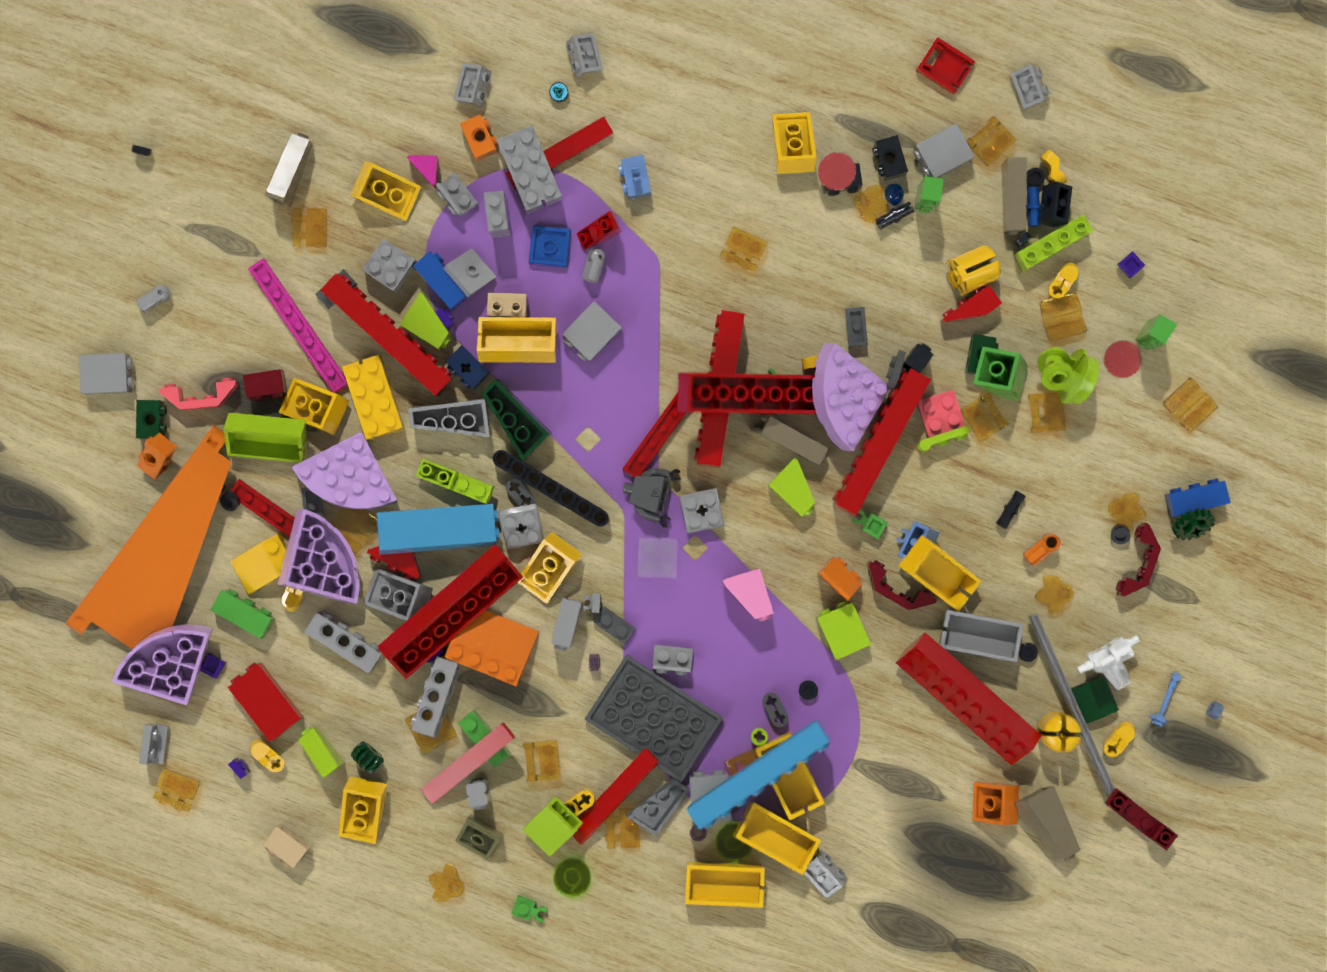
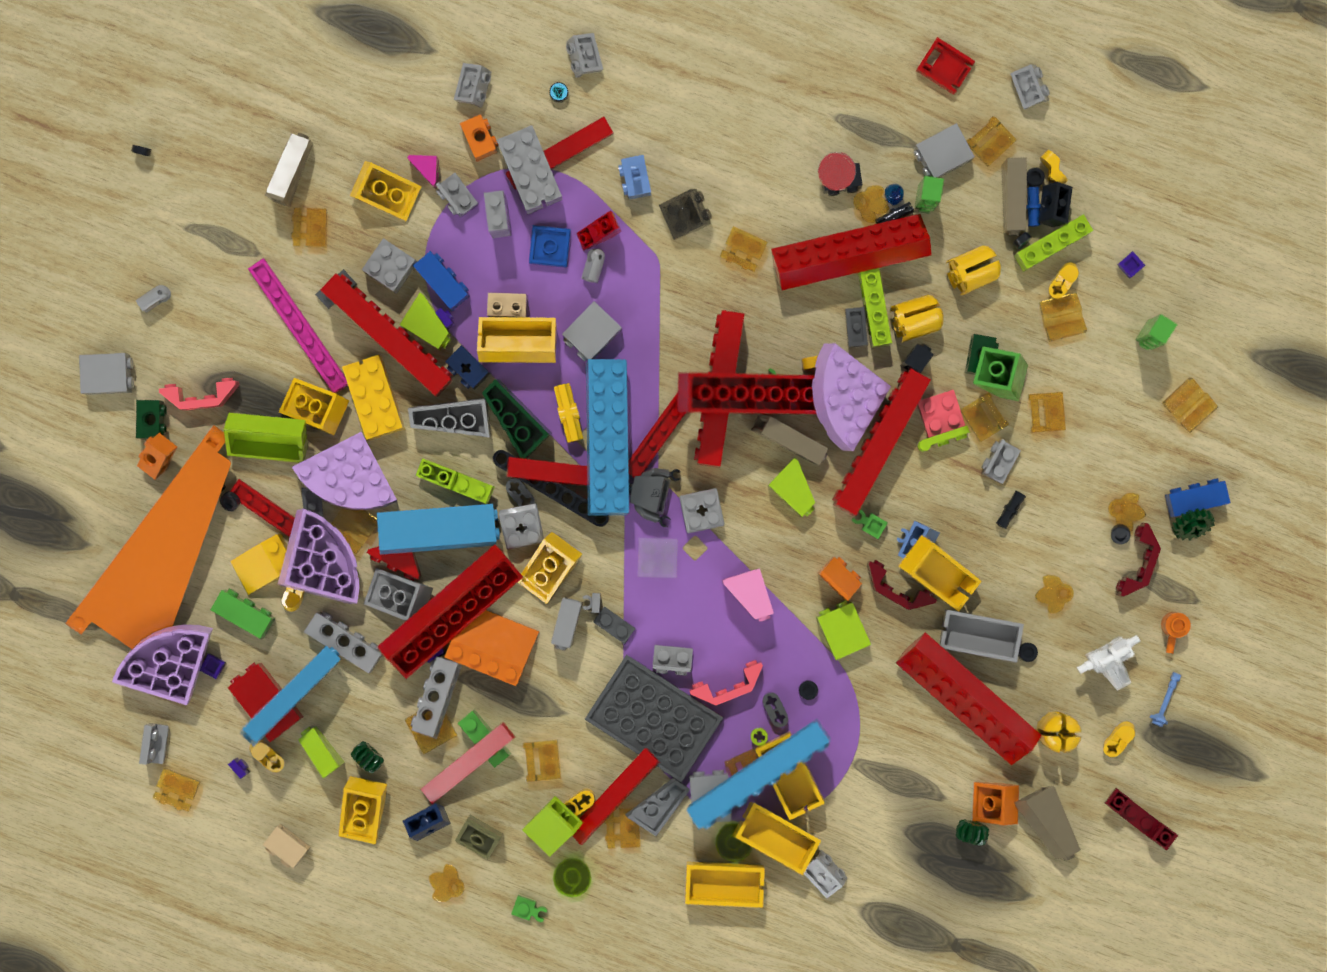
dark red brick [243,369,287,402] -> none
light grey plate [443,248,496,297] -> none
light grey brick [466,778,491,810] -> none
clear purple axle [589,654,600,671] -> none
axle [690,824,707,841] -> none
yellow slope [772,112,817,174] -> none
black brick [872,135,908,181] -> none
dark grey plate [886,350,906,389] -> none
red slope [940,285,1002,323] -> none
orange piece [1023,533,1061,567] -> none
light grey axle [1028,613,1115,795] -> none
lime piece [1037,347,1100,405] -> none
dark green slope [1071,674,1119,724] -> none
clear tile [1103,340,1143,378] -> none
sand blue axle [1206,701,1224,720] -> none
none -> dark azure brick [240,646,341,747]
none -> dark blue brick [403,803,451,841]
none -> red tile [506,457,587,486]
none -> yellow piece [554,383,584,443]
none -> dark azure brick [586,359,629,516]
none -> clear smoke plate [659,189,712,240]
none -> coral slope [690,660,763,705]
none -> red brick [771,214,932,290]
none -> lime brick [858,268,892,348]
none -> yellow cylinder [890,295,944,343]
none -> dark green gear [956,819,989,846]
none -> light grey bracket [981,439,1021,484]
none -> orange piece [1161,612,1191,654]

